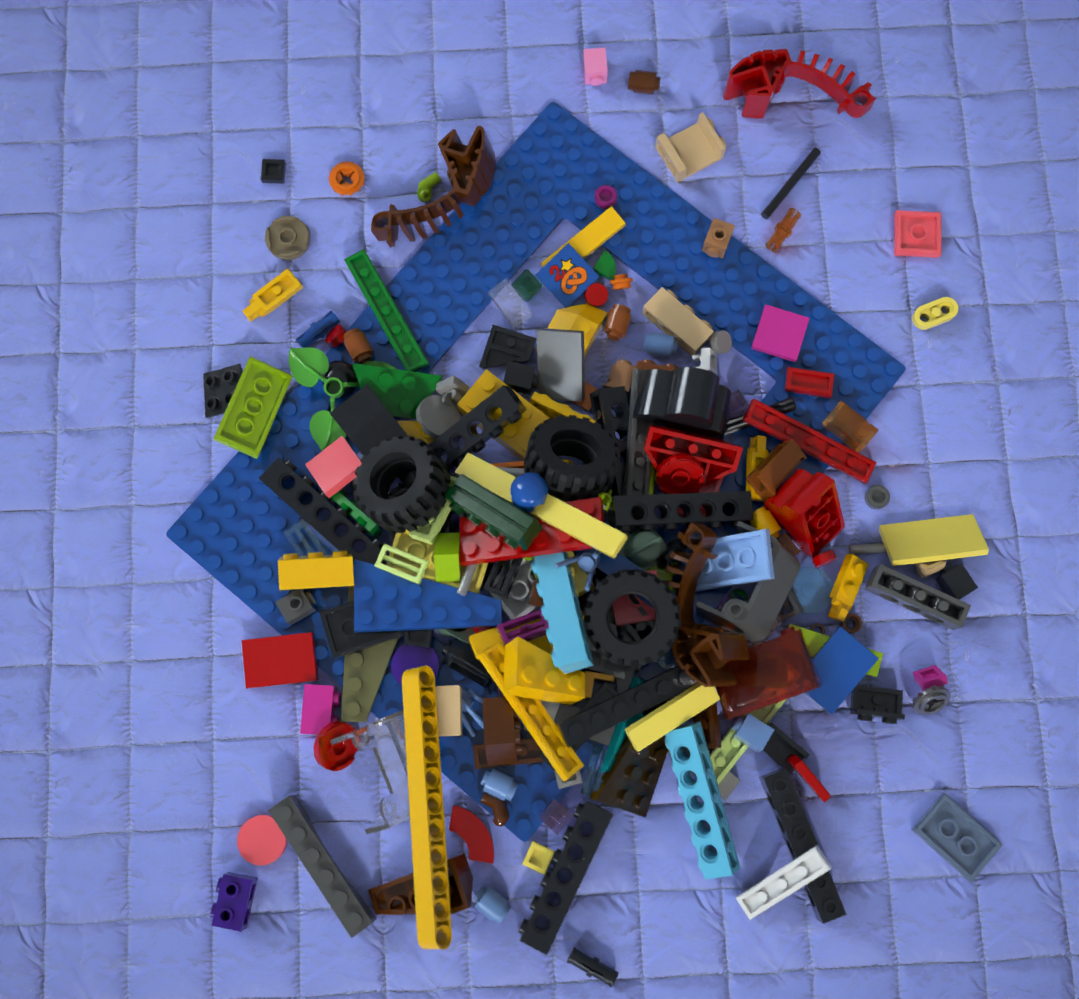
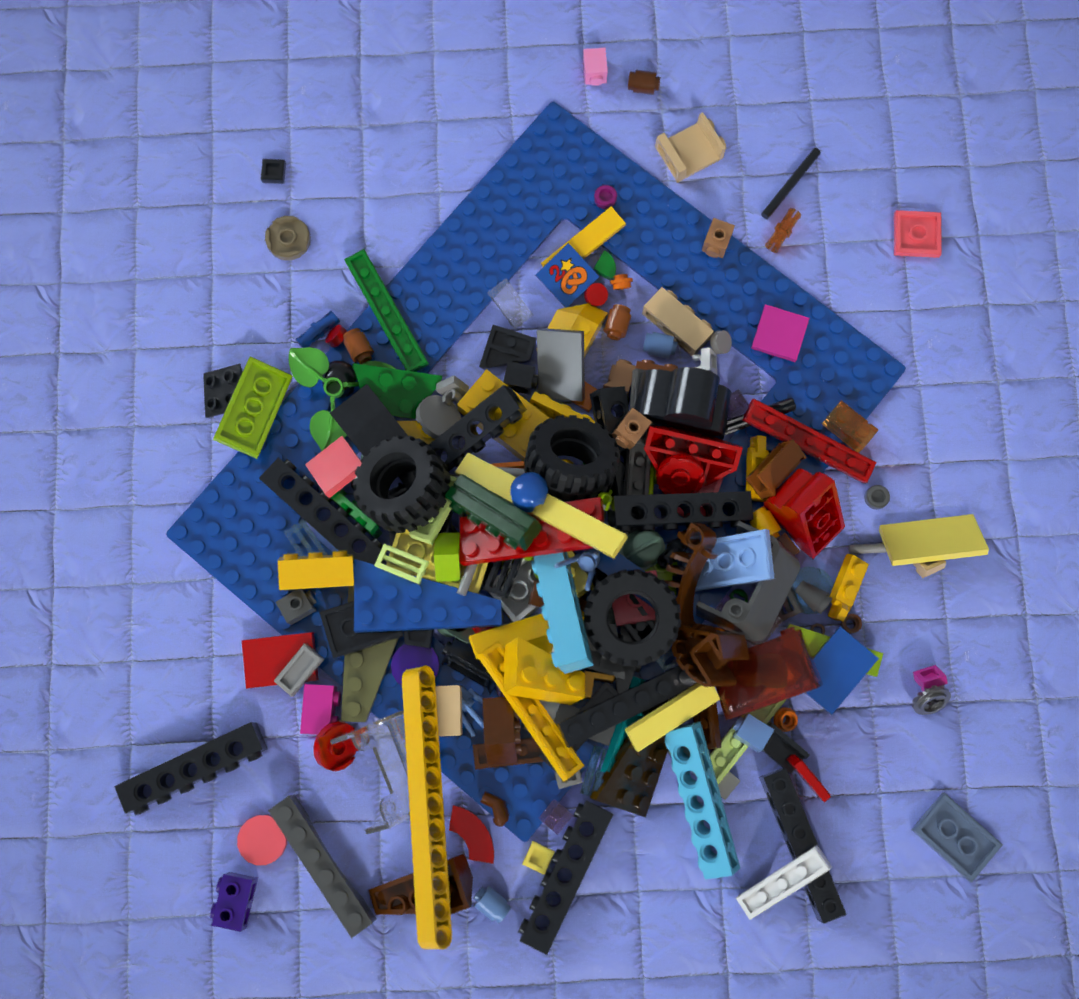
yellow hinge [242,269,303,322] -> none
orange gear [329,162,364,197] -> none
reddish brown piece [371,126,496,247] -> none
lime arm [417,172,441,203] -> none
medium blue brick [481,768,519,801] -> none
magenta tile [497,610,549,646] -> none
tile [510,269,543,302] -> none
black pin [567,947,619,987] -> none
red piece [723,49,876,118] -> none
red tile [784,367,834,398] -> none
red tile [812,550,837,568] -> none
black bracket [850,685,905,724] -> none
dark grey brick [864,564,971,630] -> none
light yellow plate [912,297,958,330] -> none
black brick [935,563,978,600] -> none
none -> black brick [114,722,268,816]
none -> light grey tile [274,643,324,697]
none -> medium nougat brick [612,408,652,450]
none -> orange plate [774,707,798,732]
none -> dark grey cone [795,580,832,614]

